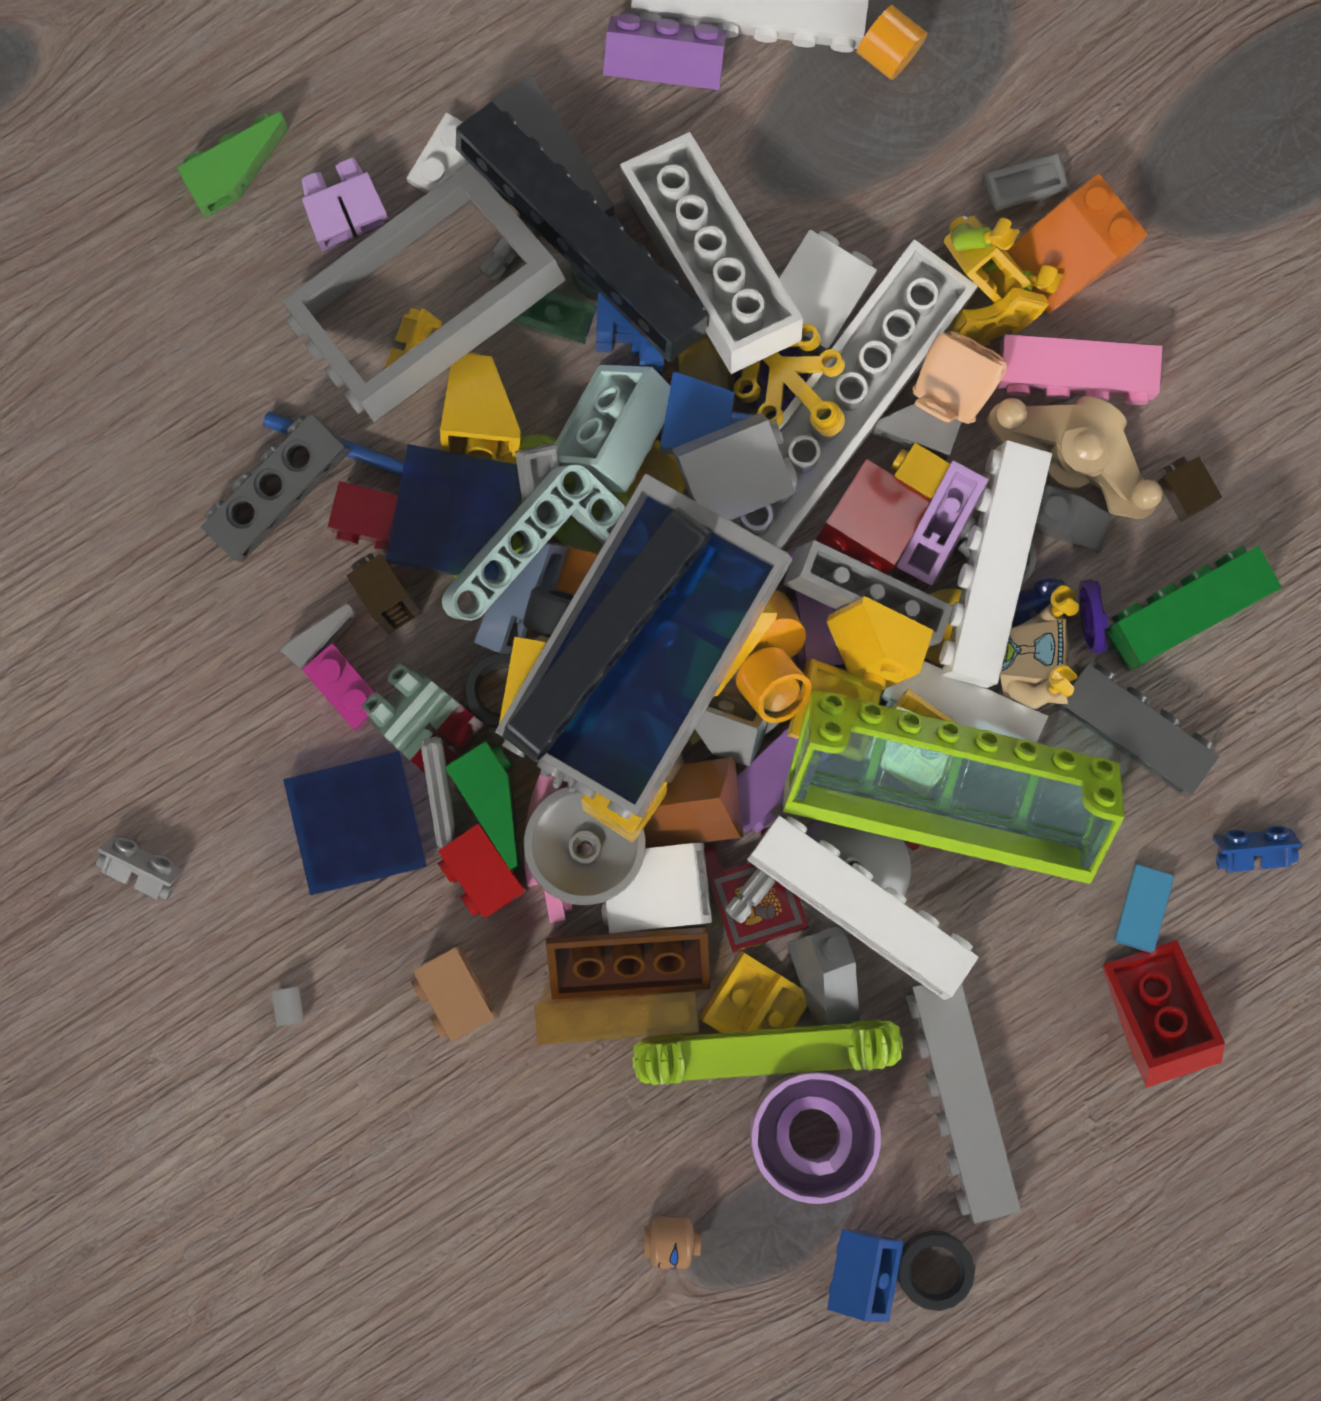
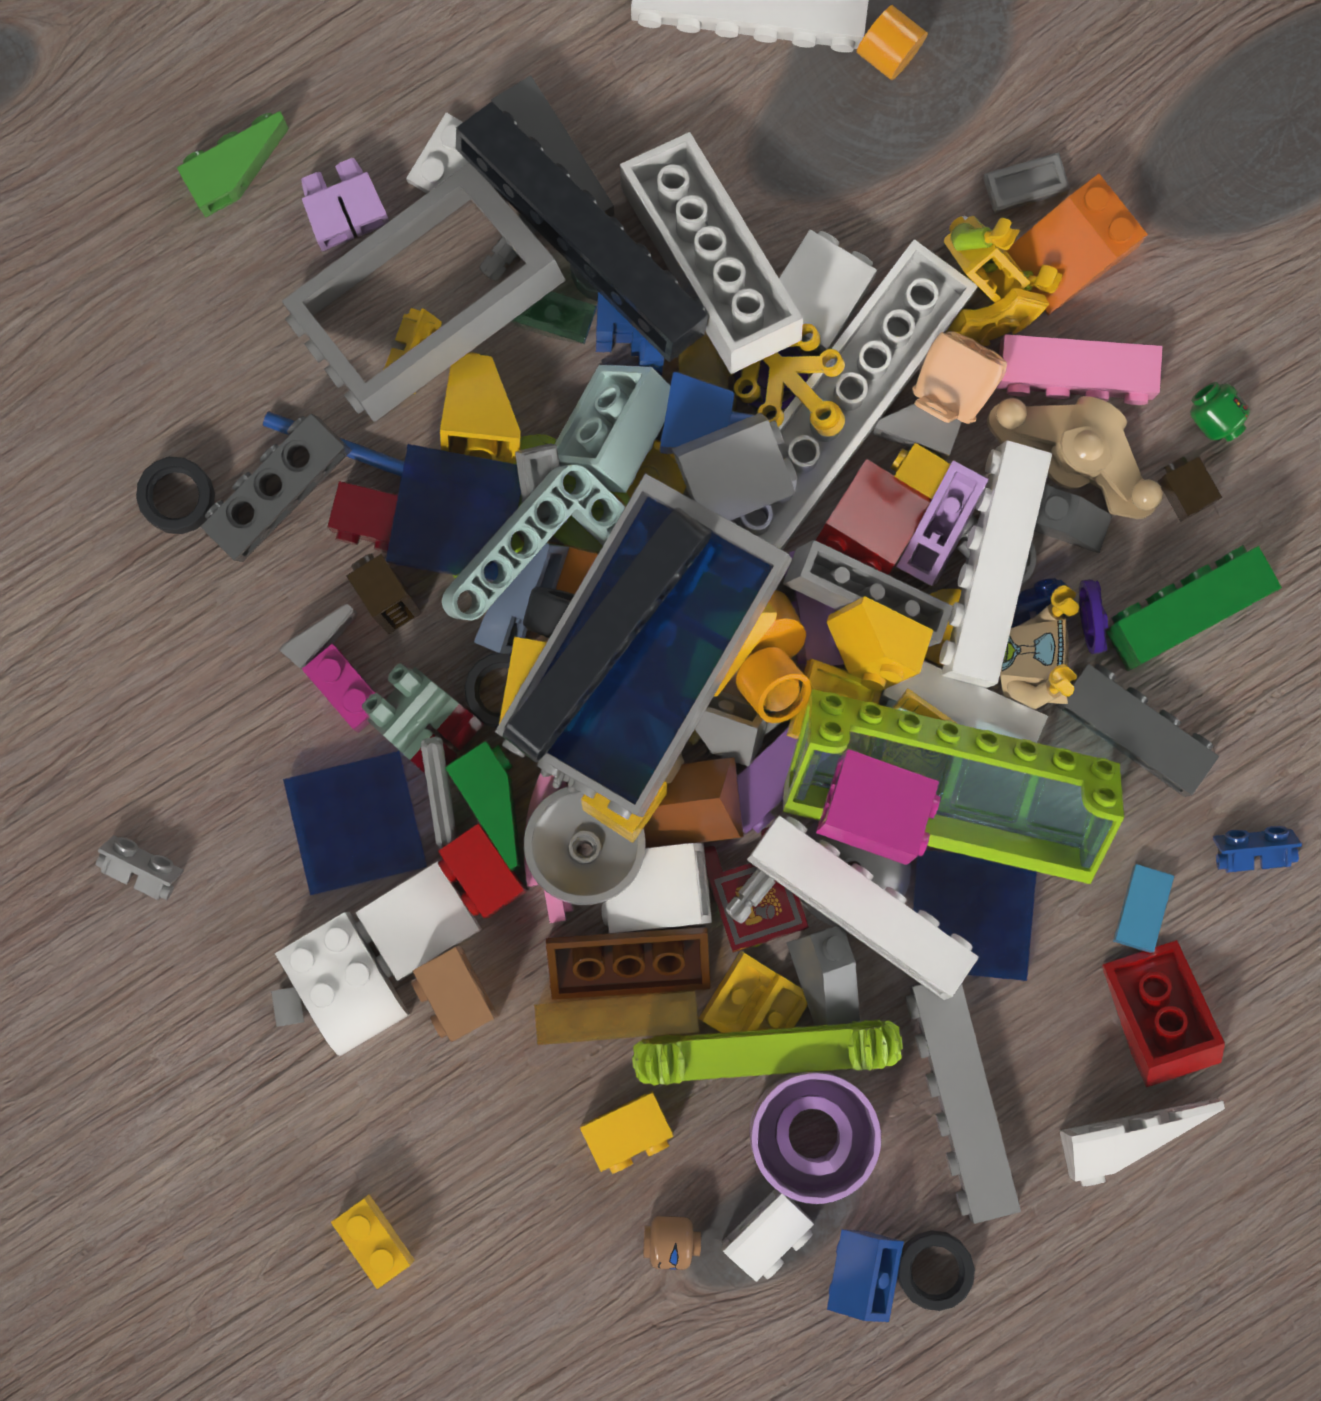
medium lavender brick [603,13,727,90] -> none
none -> black tyre [136,456,215,534]
none -> white brick [275,912,410,1056]
none -> yellow brick [331,1194,415,1289]
none -> white brick [355,861,482,981]
none -> yellow brick [580,1090,674,1174]
none -> white slope [721,1189,814,1282]
none -> dark pink brick [816,749,941,865]
none -> clear blue plate [912,850,1037,981]
none -> white wedge [1059,1098,1225,1186]
none -> green head [1190,382,1250,442]

